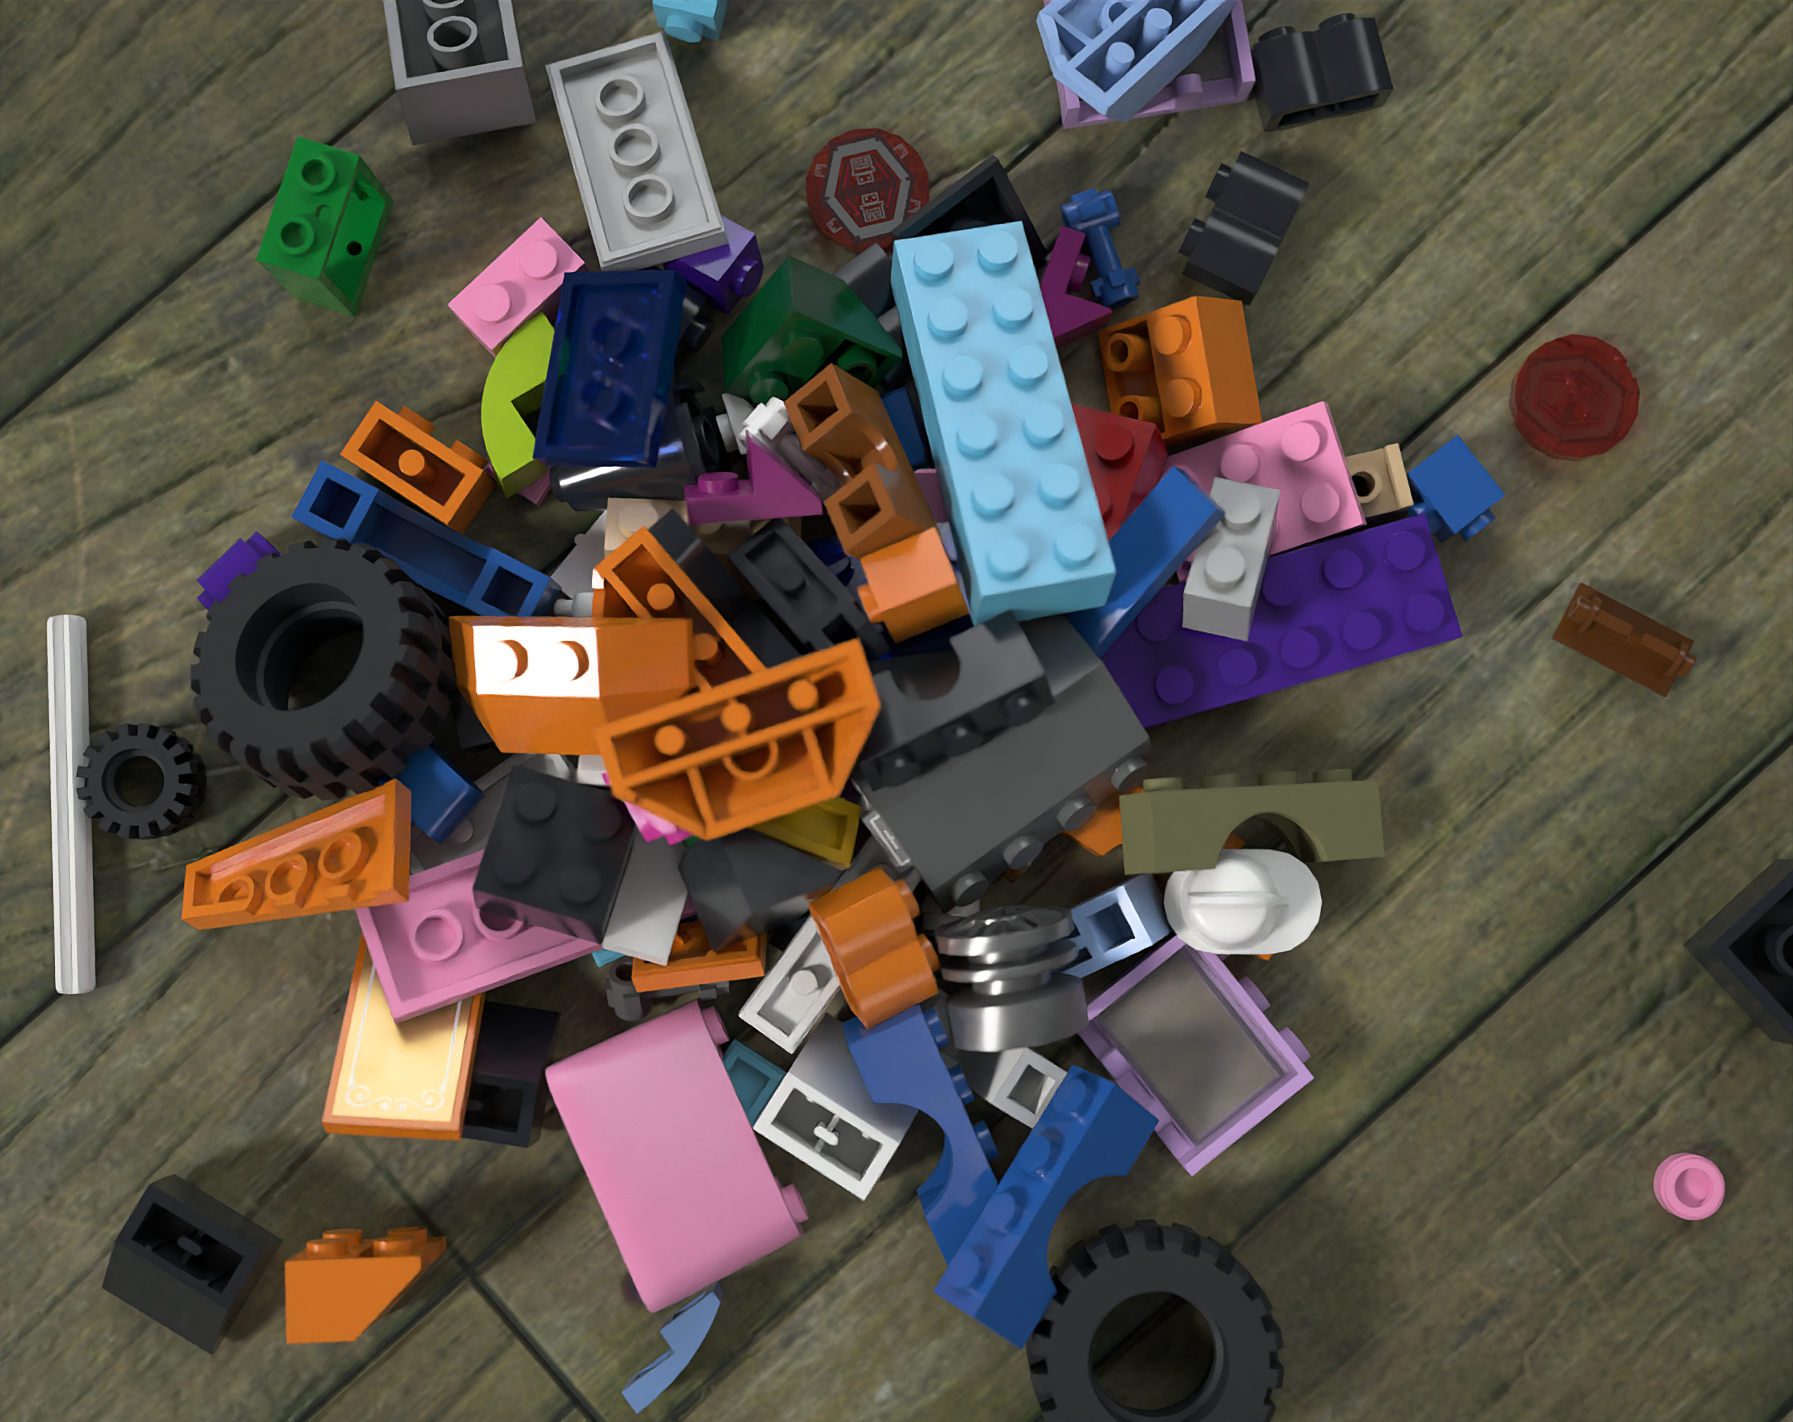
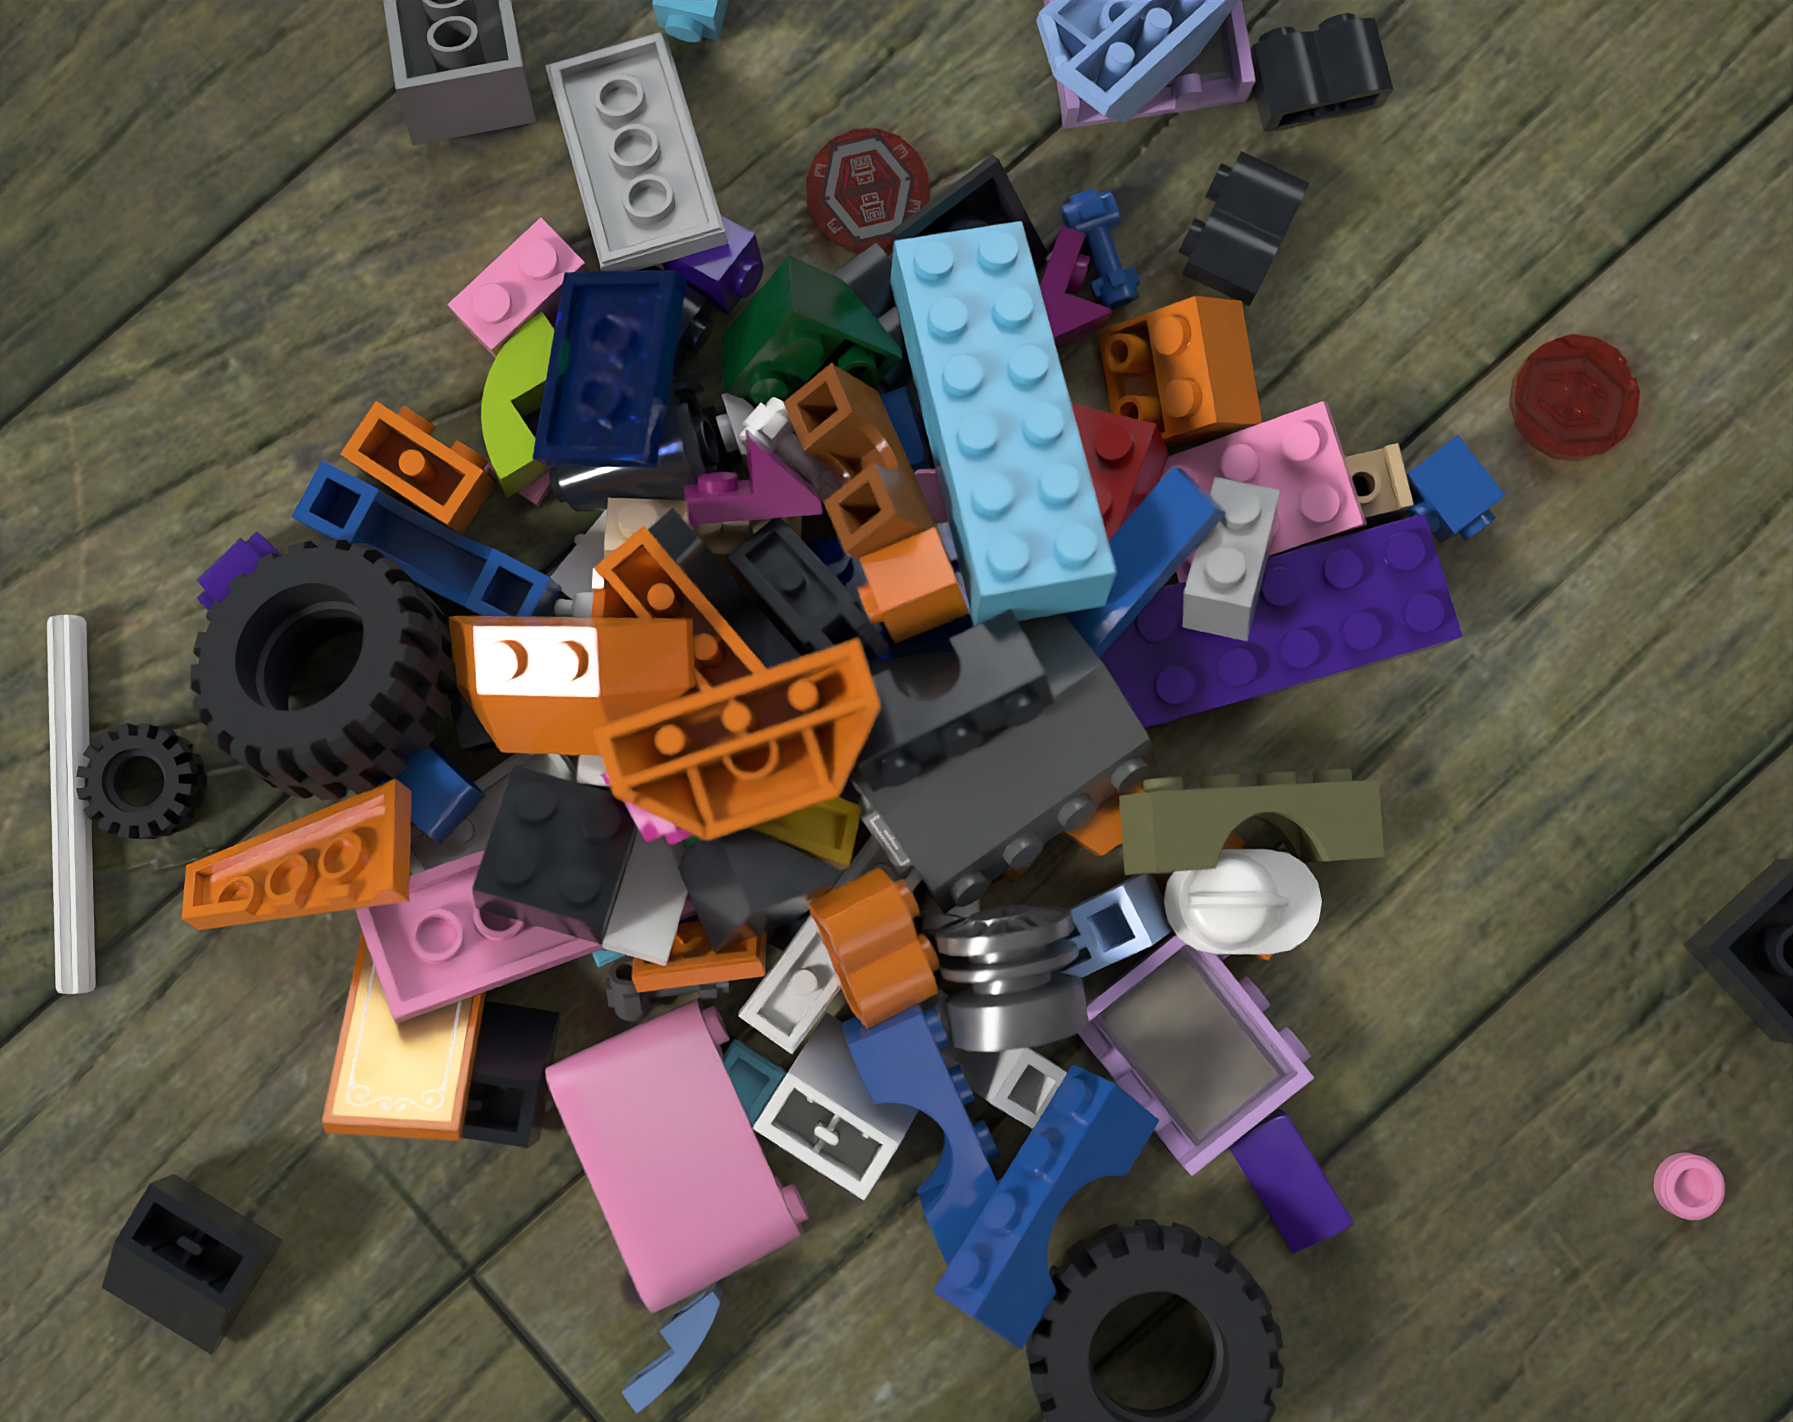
green window [256,136,394,317] -> none
orange slope [285,1226,447,1344] -> none
reddish brown hinge [1551,583,1696,697] -> none
none -> dark purple slope [1228,1108,1354,1254]

